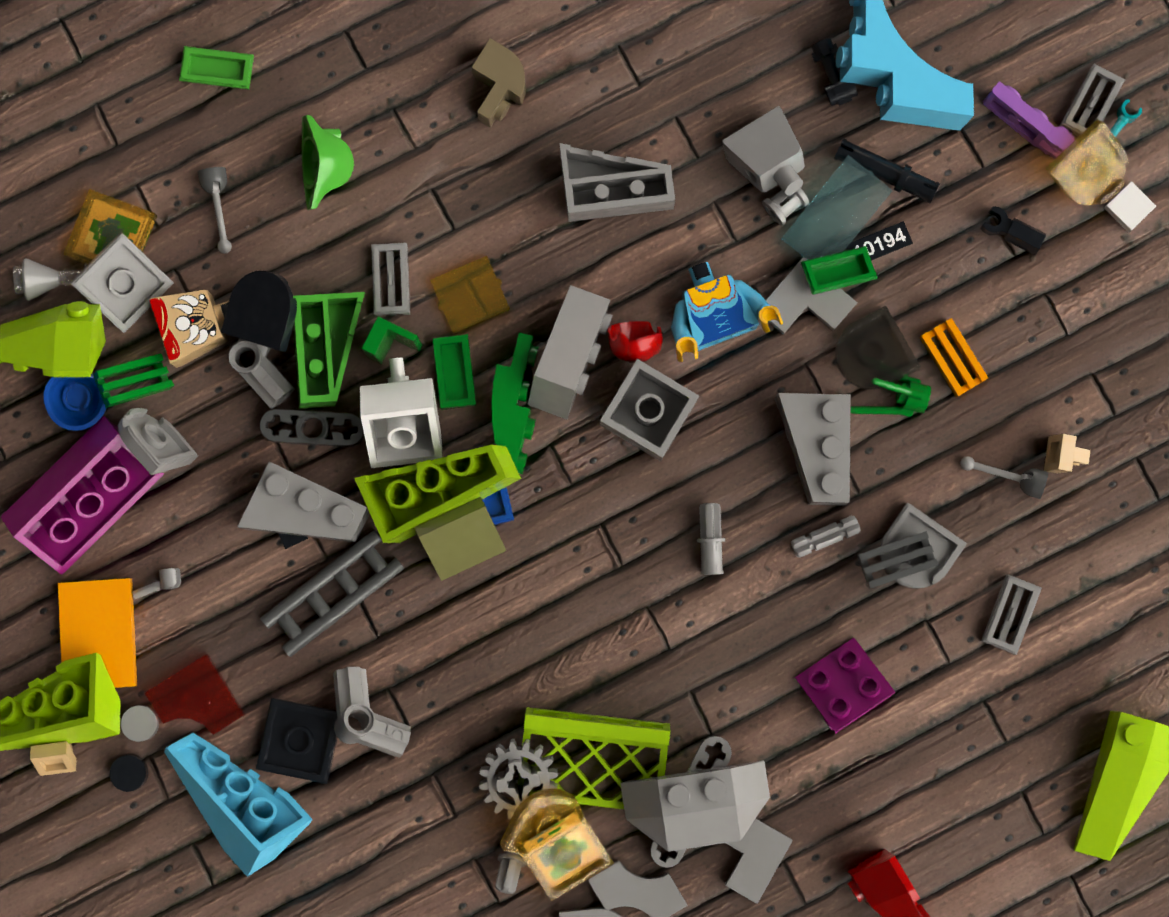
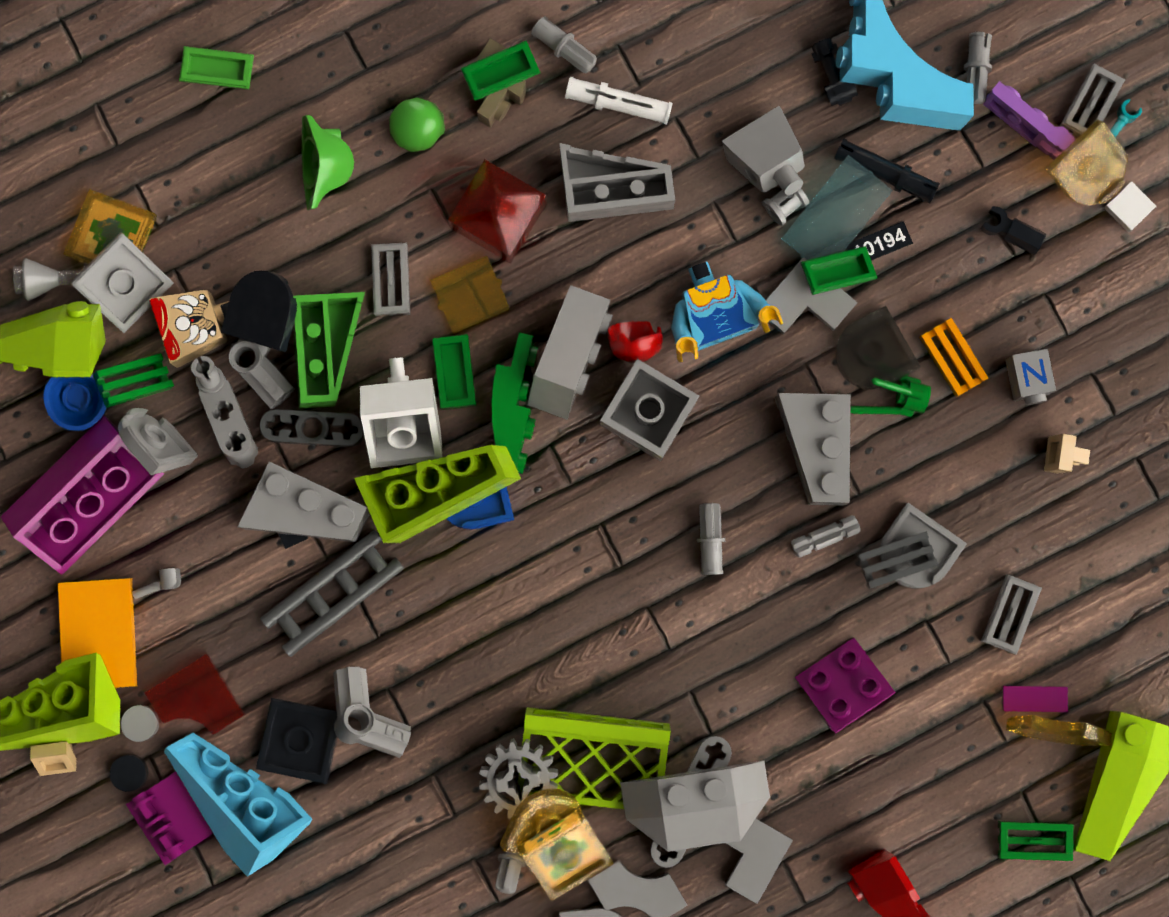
hinge [198,167,232,254] -> none
green panel [362,316,423,365] -> none
olive tile [414,497,506,581] -> none
hinge [960,456,1048,499] -> none
none -> magenta hinge [126,771,213,865]
none -> light grey beam [191,356,259,469]
none -> bright green hair [389,97,445,152]
none -> clear red piece [448,160,547,264]
none -> green tile [461,41,540,101]
none -> light grey axle [531,16,597,73]
none -> white pin [565,76,673,125]
none -> light grey axle [964,32,992,104]
none -> green tile [998,821,1074,861]
none -> magenta sticker [1003,686,1068,712]
none -> light grey brick [1005,349,1056,405]
none -> clear yellow tile [1006,715,1112,746]

